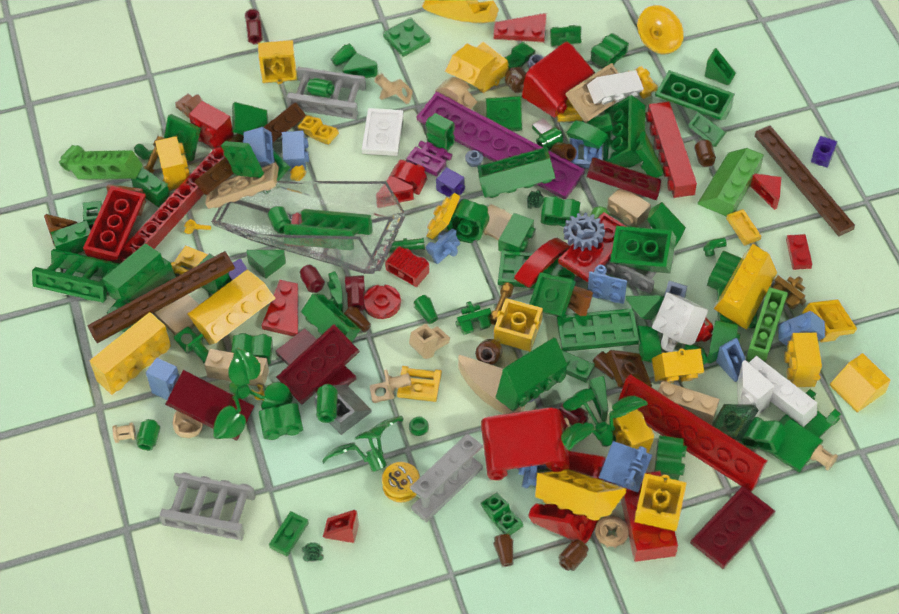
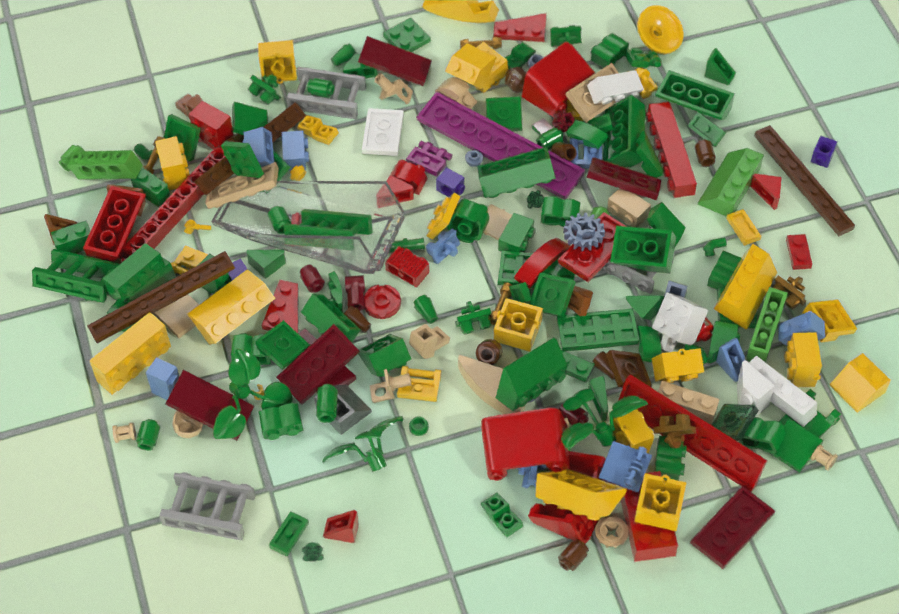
green brick [83,201,102,230] -> none
green bracket [174,326,209,363] -> none
tan brick [204,349,269,387] -> none
dark red piece [245,9,263,45] -> none
yellow head [382,462,420,502] -> none
light grey fence [410,433,483,523] -> none
green brick [426,113,455,152] -> none
reddish brown cone [493,534,514,567] -> none
medium blue hinge [588,265,627,304] -> none
none -> green hips [248,74,281,105]
none -> green plate [255,320,310,370]
none -> dark red tile [358,36,432,86]
none -> green slope [358,334,411,377]
none -> pearl gold bar [460,37,502,49]
none -> green plate [509,282,531,303]
none -> dark red gear [552,109,575,133]
none -> green plate [625,48,661,68]
none -> pearl gold hips [654,414,696,448]

